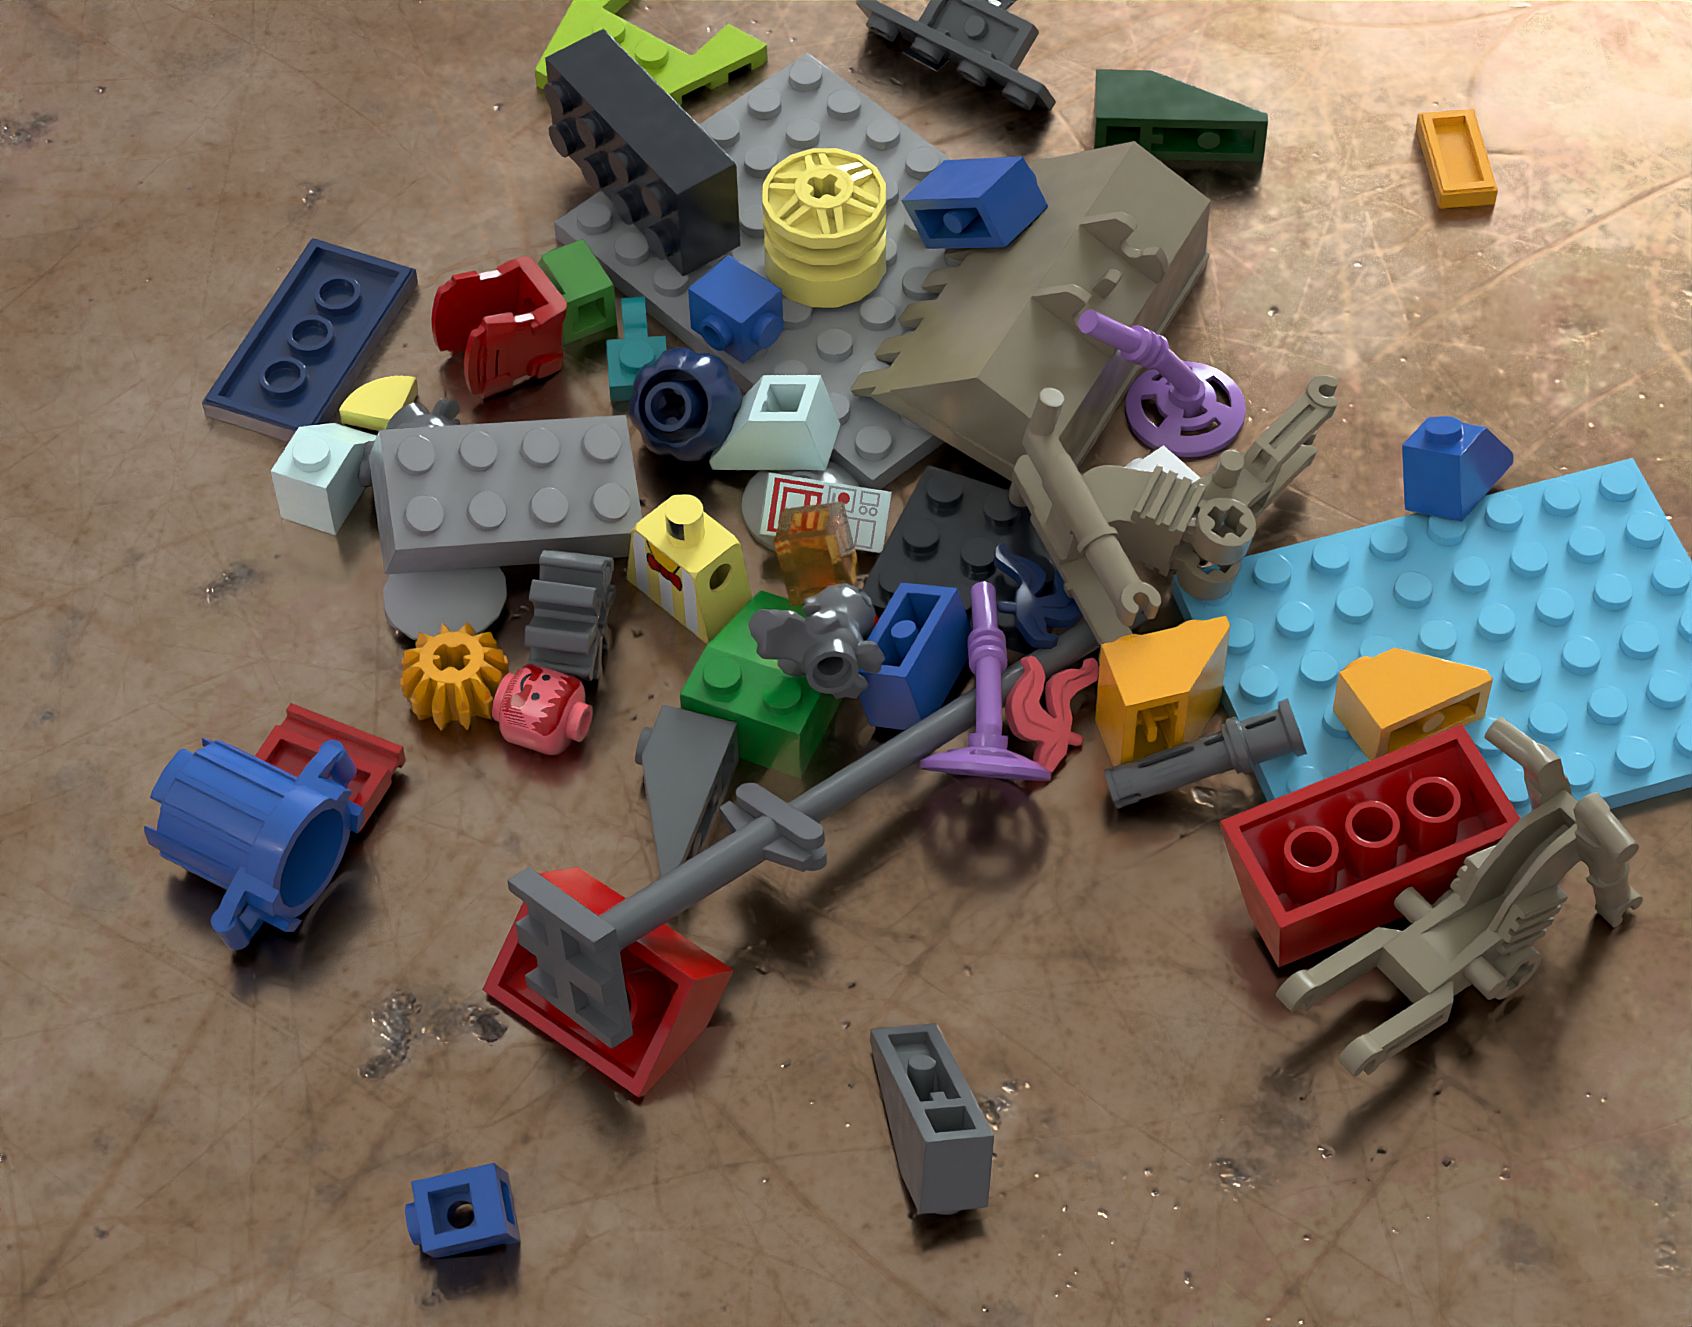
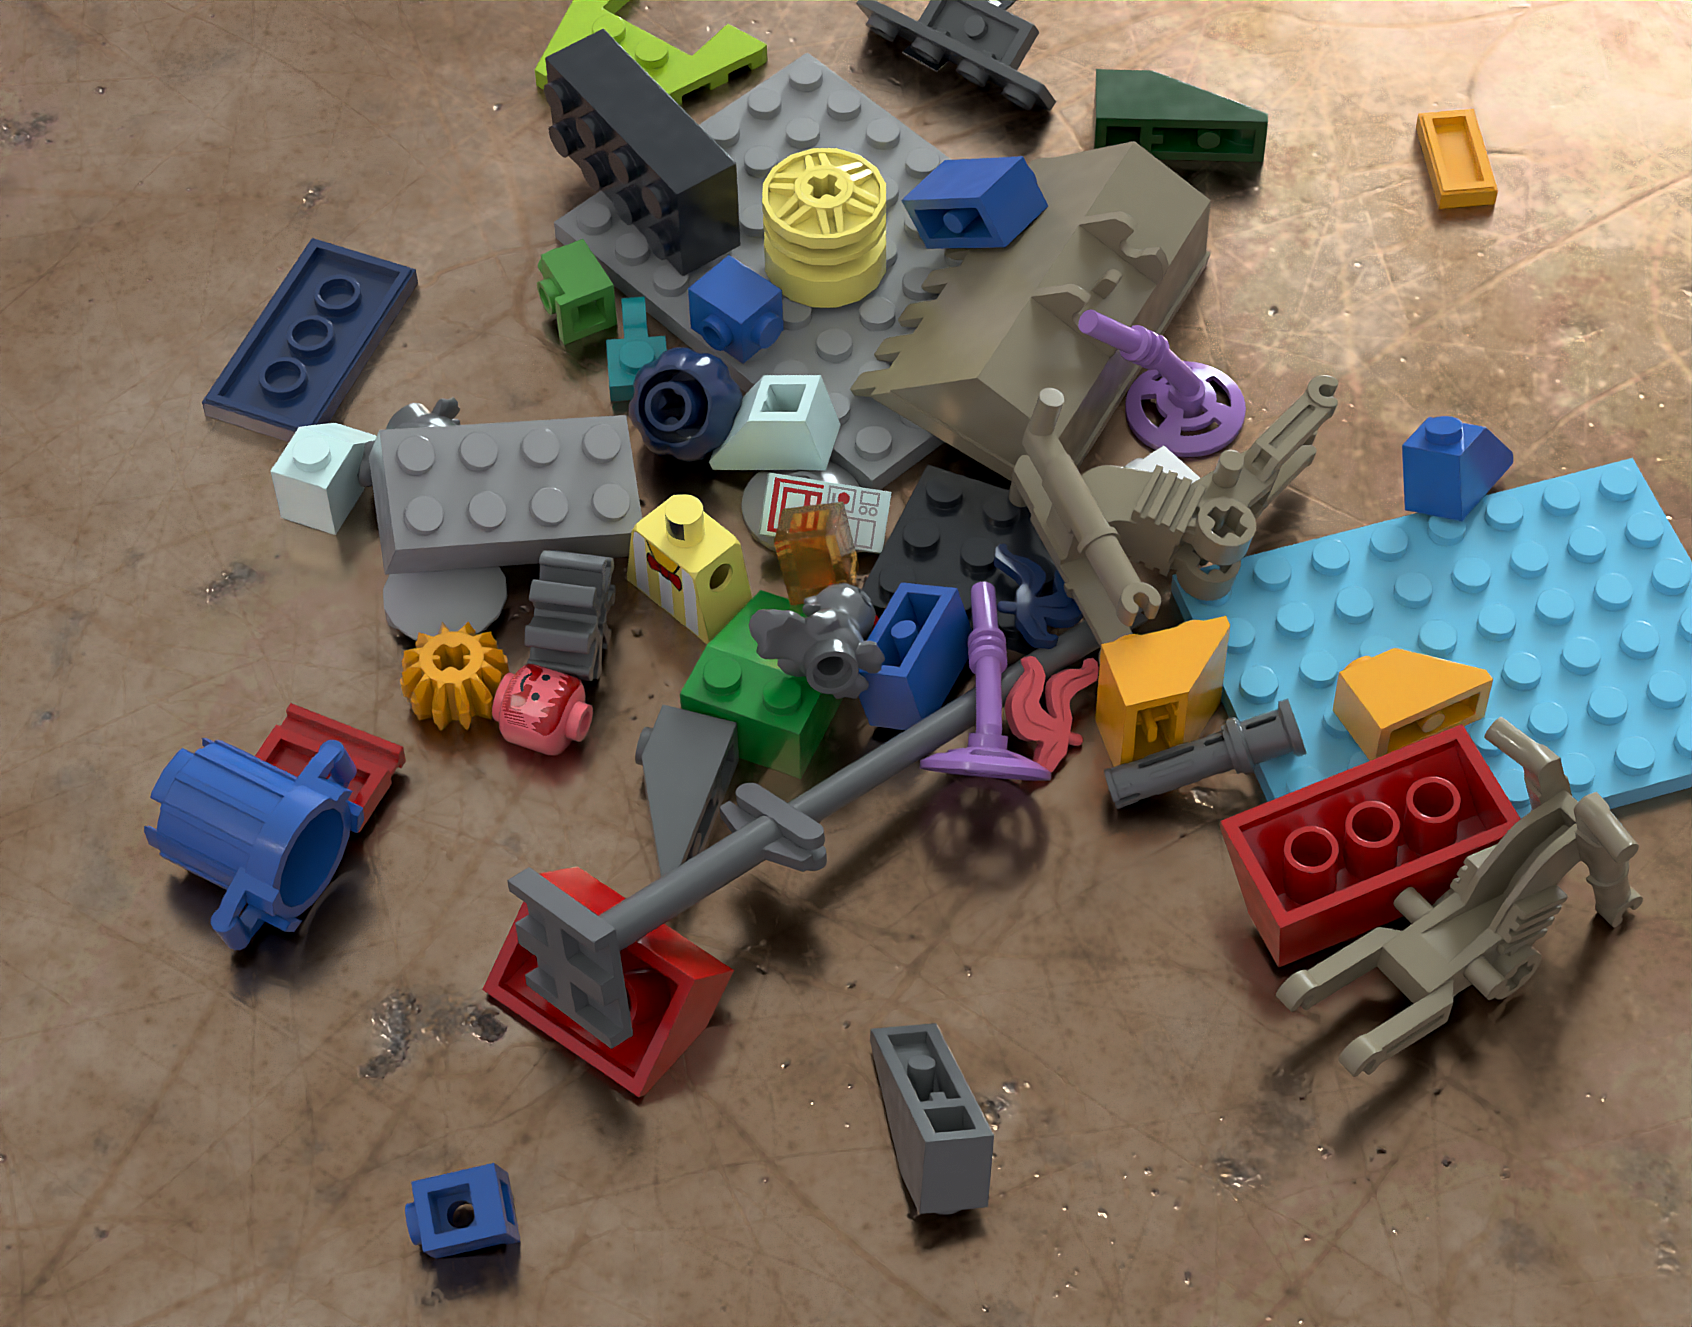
light yellow tile [339,376,418,431] -> none
red piece [431,256,567,400] -> none

